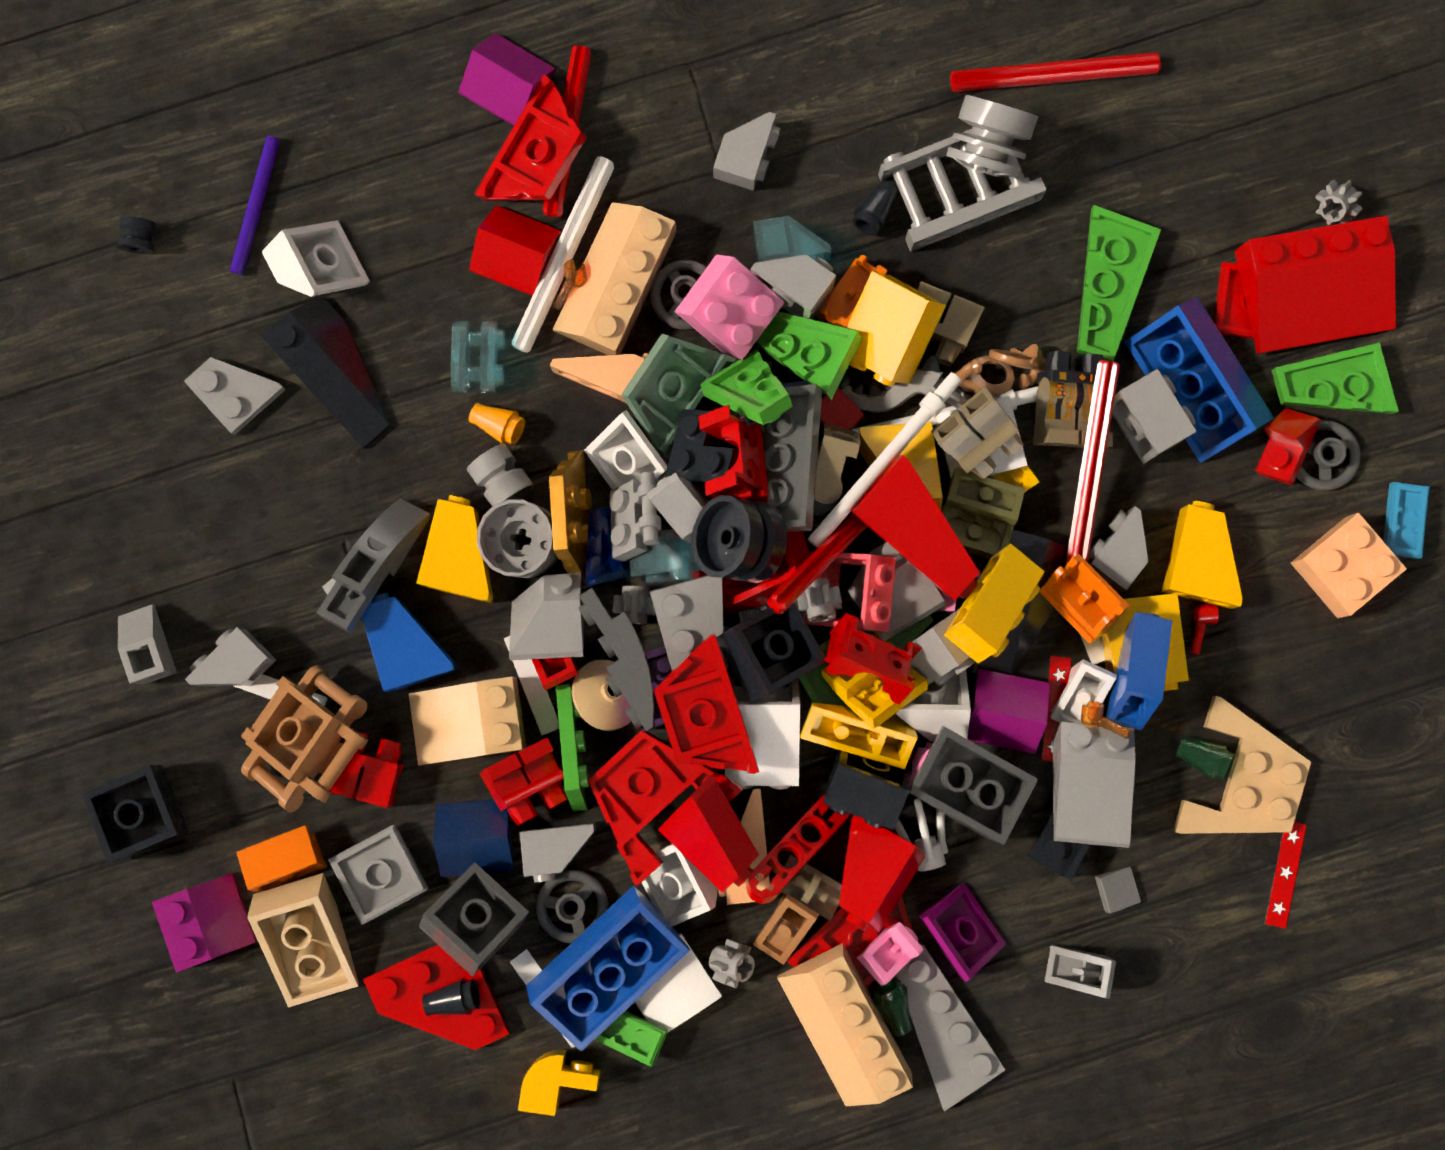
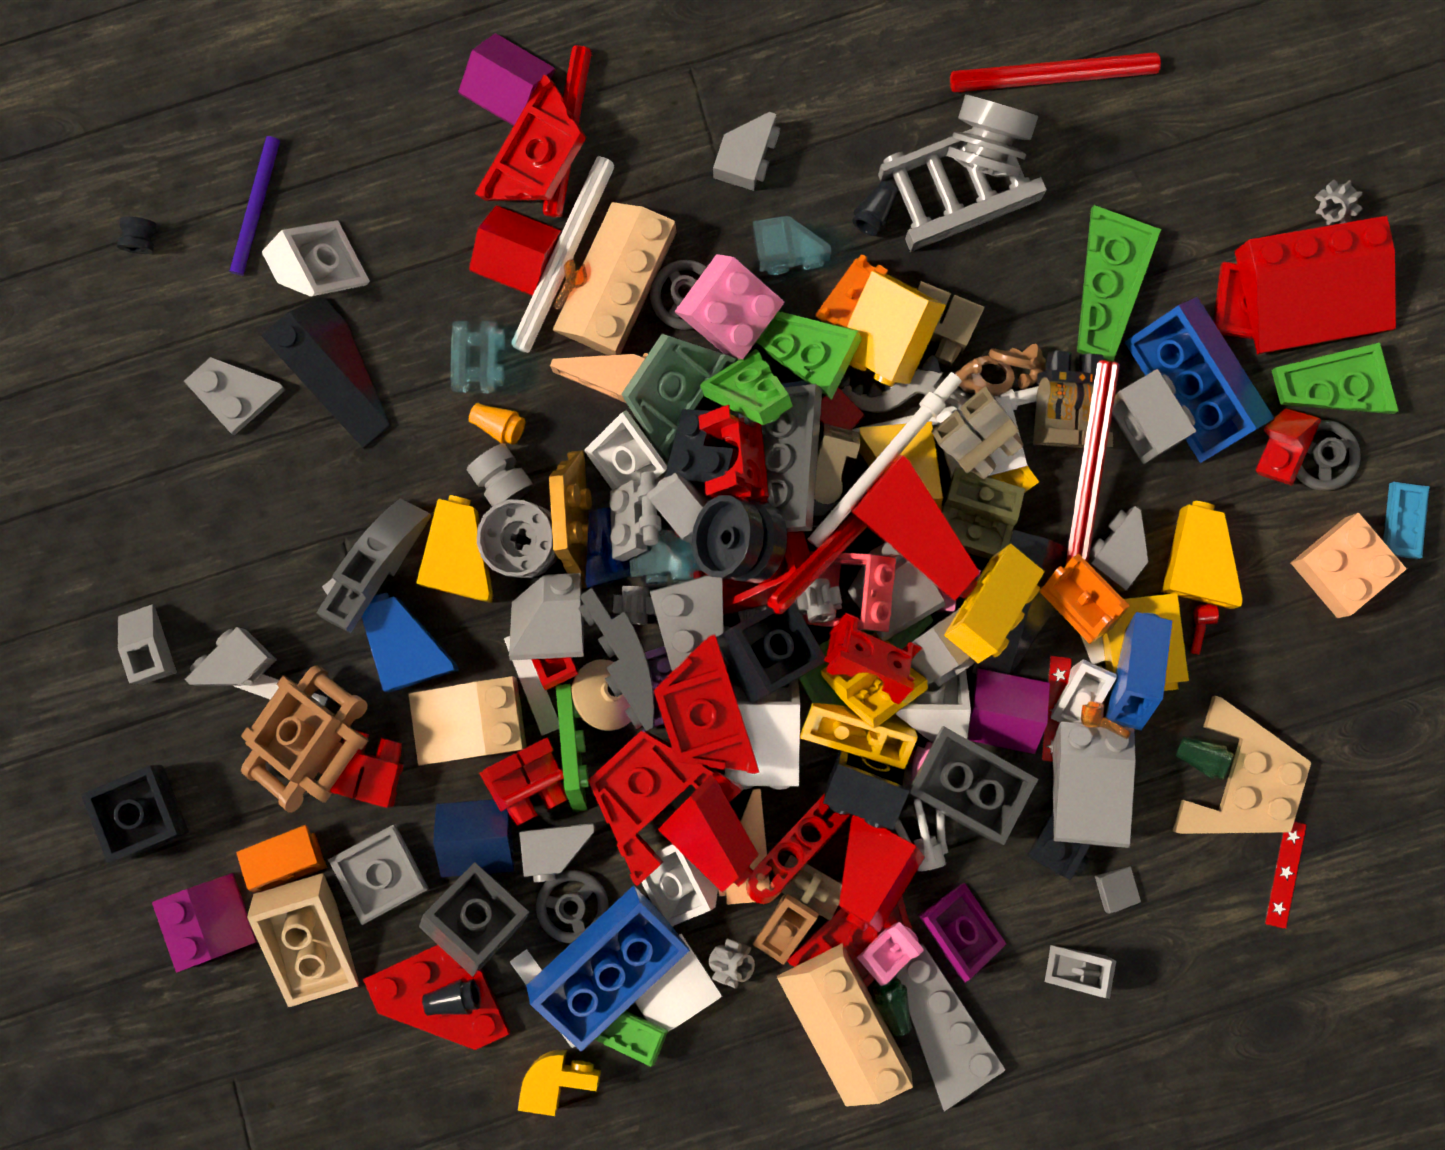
light grey slope [751,255,836,320] -> none

